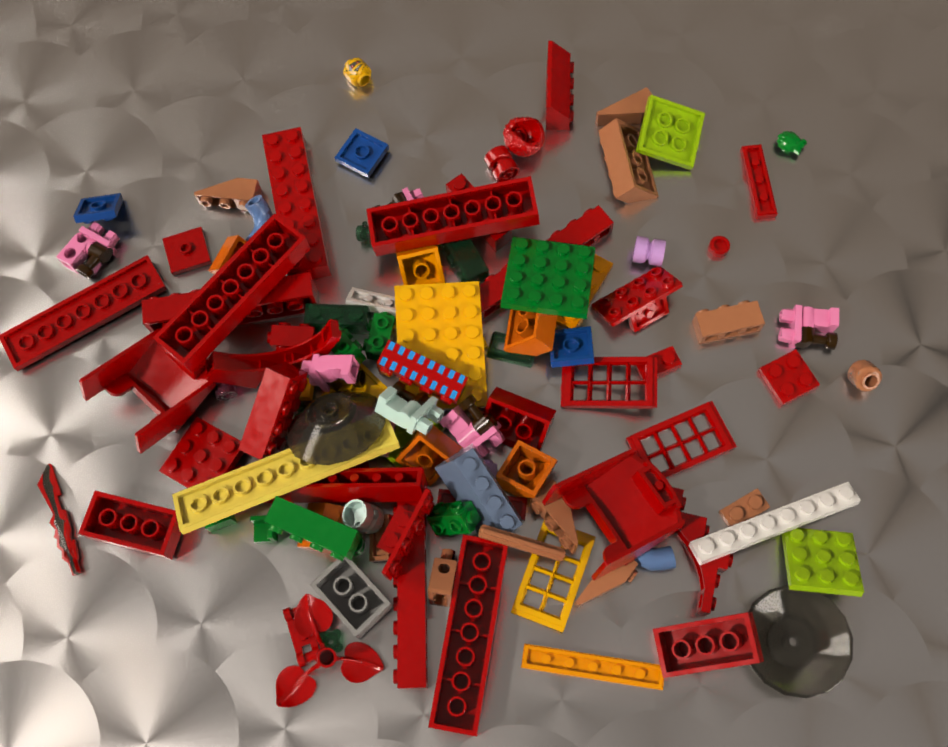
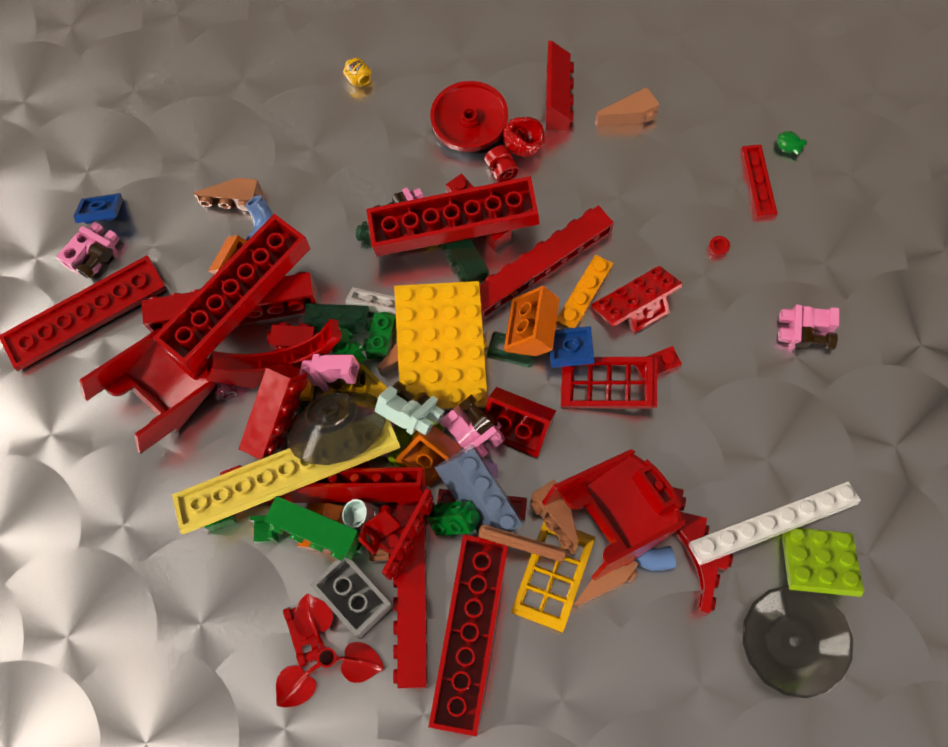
red sword [37,464,81,576] -> none
red brick [78,490,181,560] -> none
red plate [159,417,244,488] -> none
red plate [162,227,212,276] -> none
red brick [262,127,332,280] -> none
clear green plate [320,629,343,652] -> none
blue plate [334,128,389,178] -> none
red brick [377,340,468,405] -> none
light orange slope [396,246,445,285] -> none
nougat torso [428,549,458,607] -> none
orange slope [496,440,558,498] -> none
green plate [501,237,596,319] -> none
light orange tile [521,643,664,690] -> none
nougat slope [598,118,659,203] -> none
red piece [626,401,737,479] -> none
lavender wheel [632,236,666,267] -> none
lime plate [636,95,705,170] -> none
red brick [653,612,764,678] -> none
nougat brick [692,300,765,344] -> none
nougat plate [719,488,770,527] -> none
red plate [758,349,820,406] -> none
nougat head [848,360,882,392] -> none
none -> red bracket [358,505,400,555]
none -> red dish [430,81,508,152]

